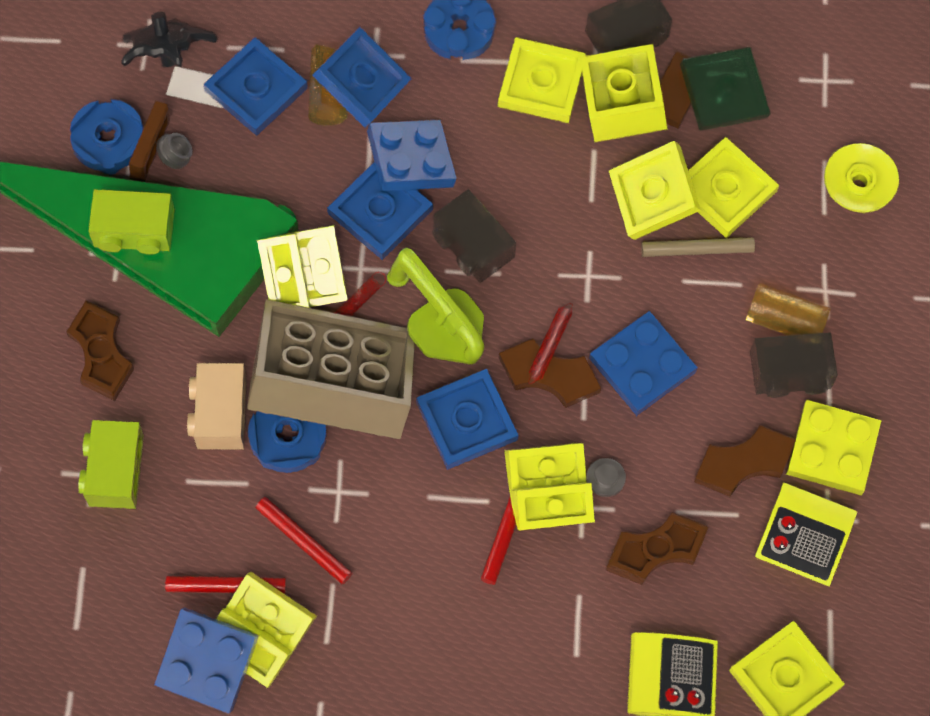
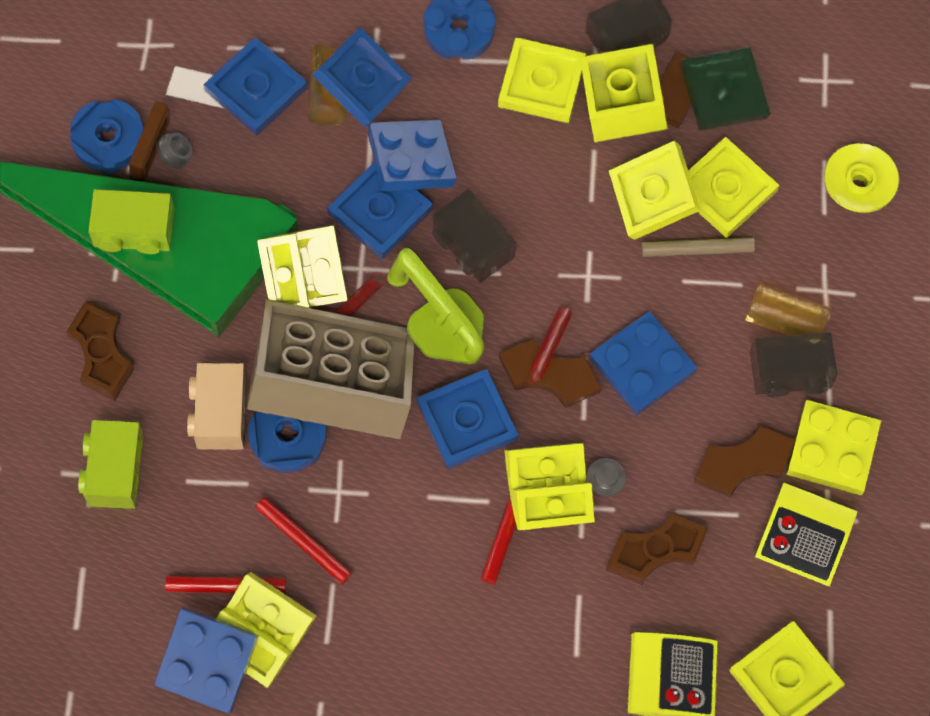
black piece [121,12,218,68] -> none

